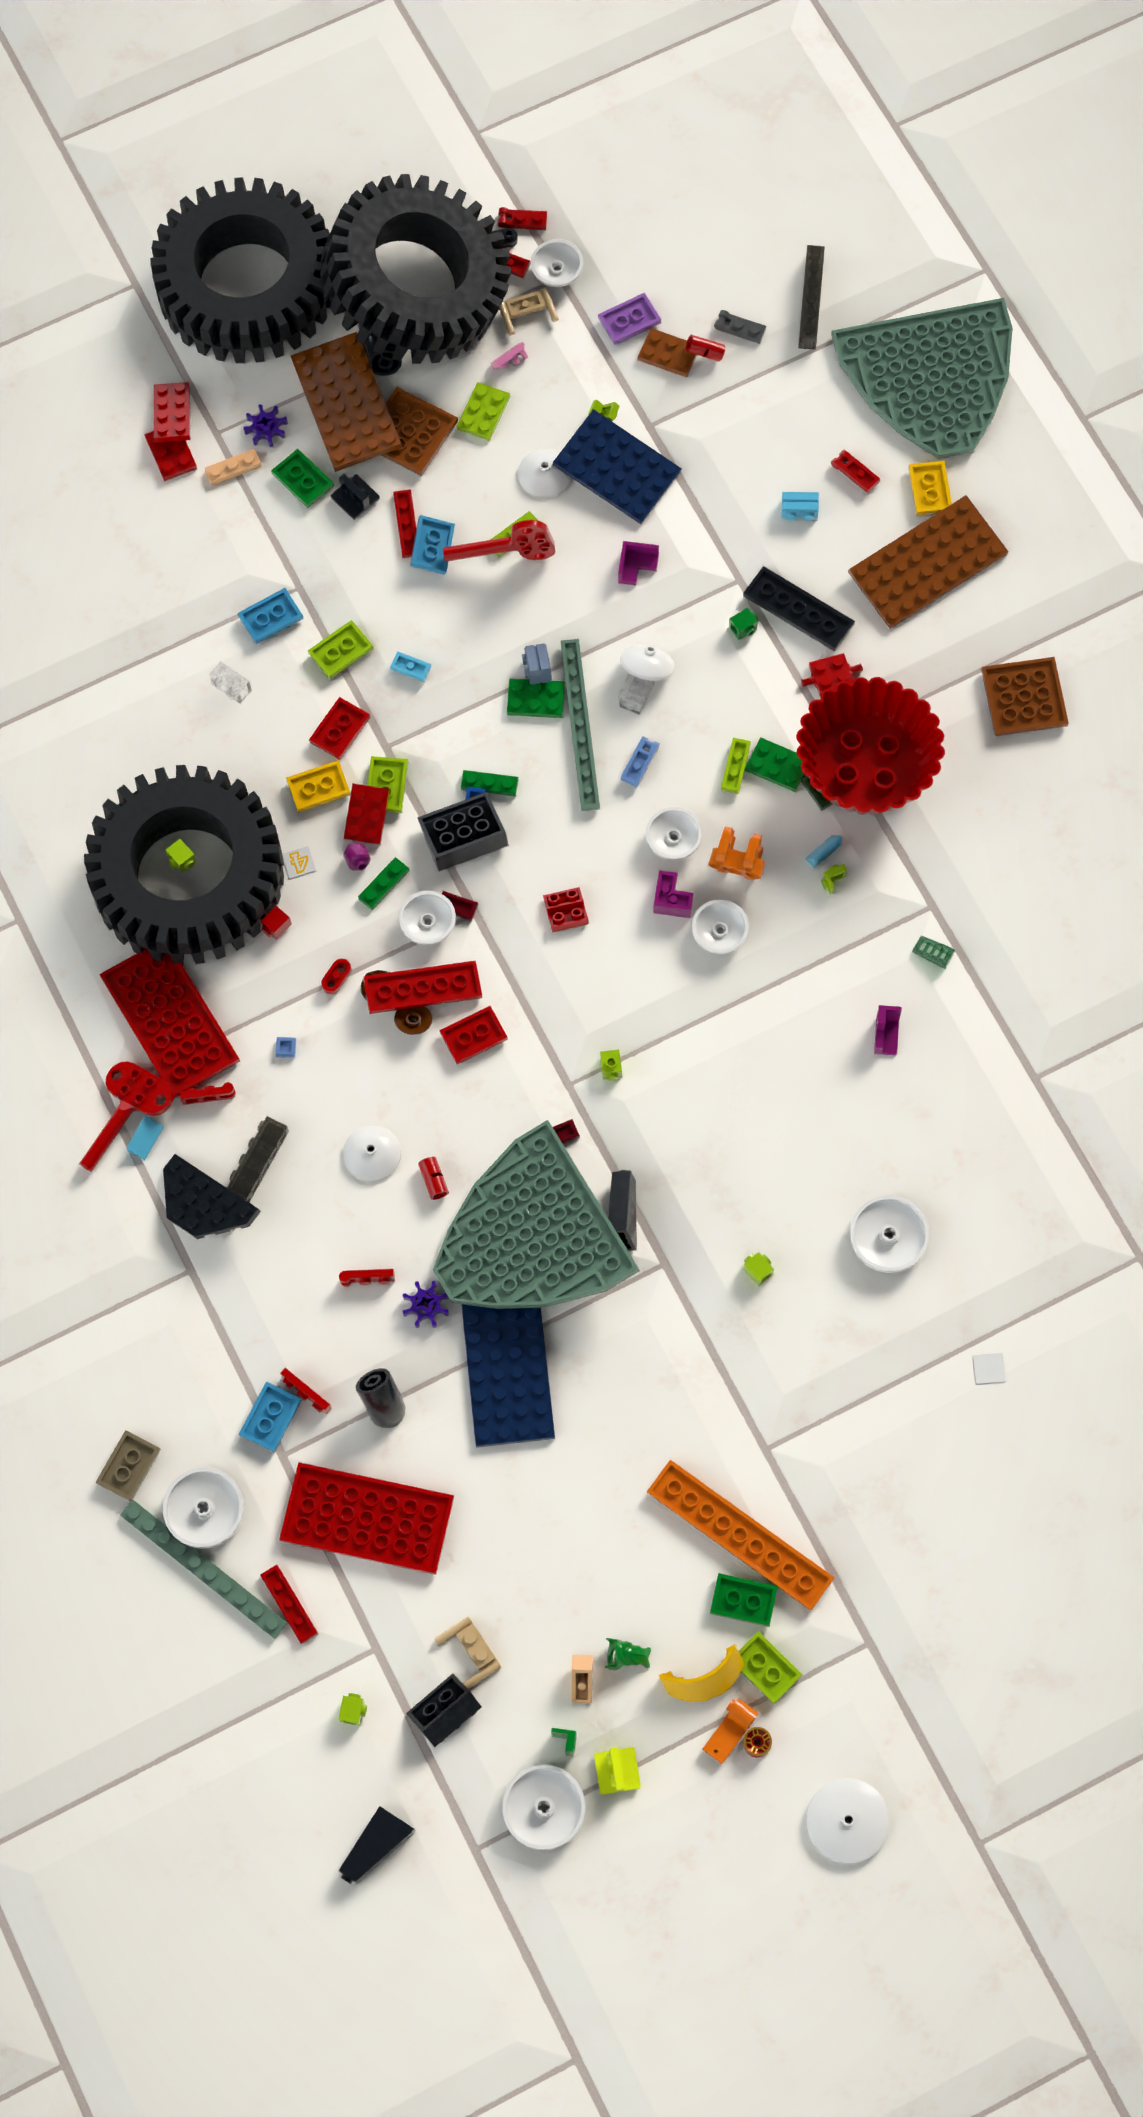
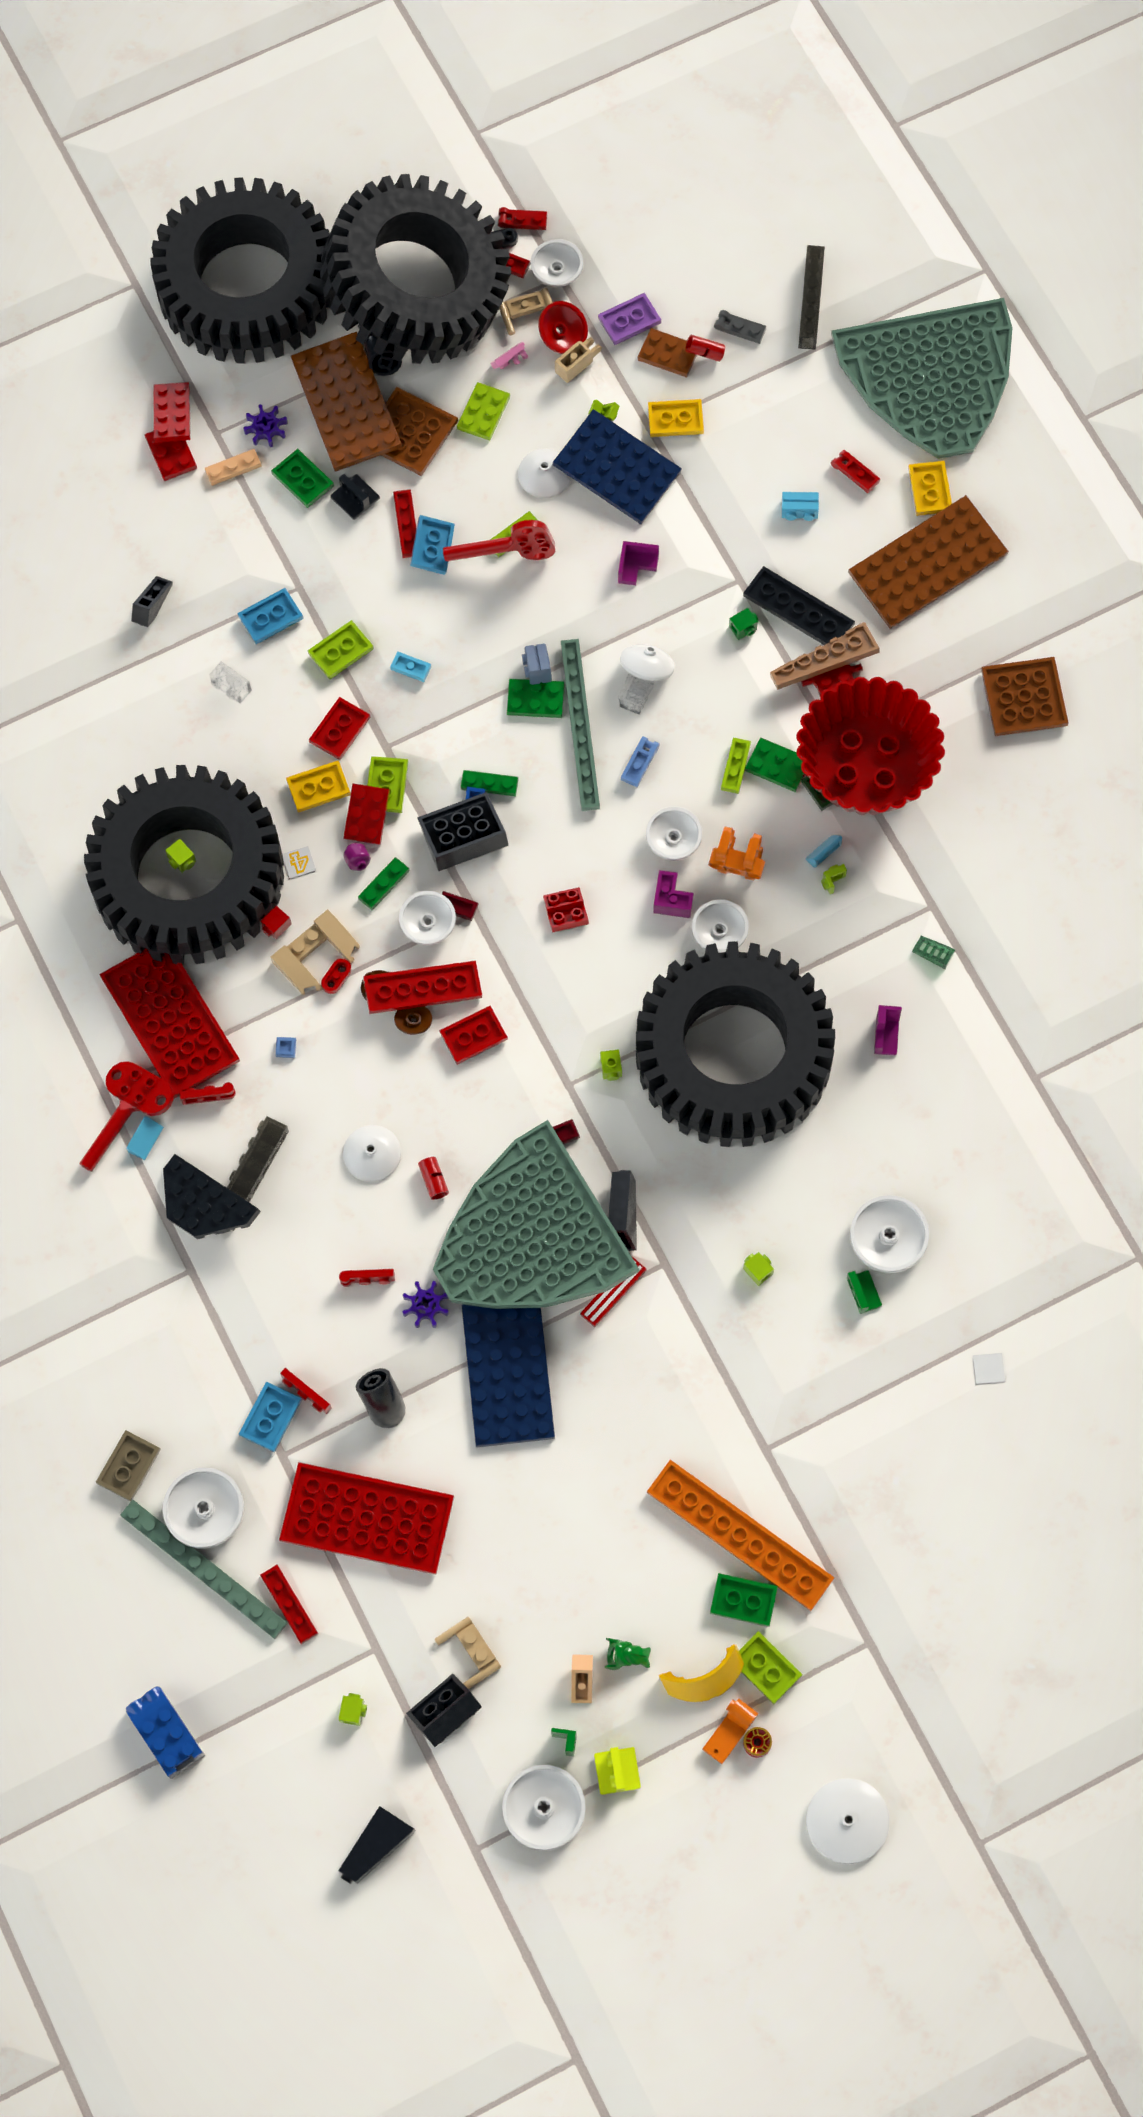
none -> blue piece [126,1686,205,1779]
none -> black slope [131,576,173,627]
none -> tan wedge [271,909,360,995]
none -> red dish [538,301,588,354]
none -> tan hinge [555,337,602,383]
none -> red tile [580,1257,647,1327]
none -> black tyre [636,941,836,1147]
none -> yellow plate [648,399,704,437]
none -> medium nougat wing [770,622,880,690]
none -> green panel [846,1270,882,1314]

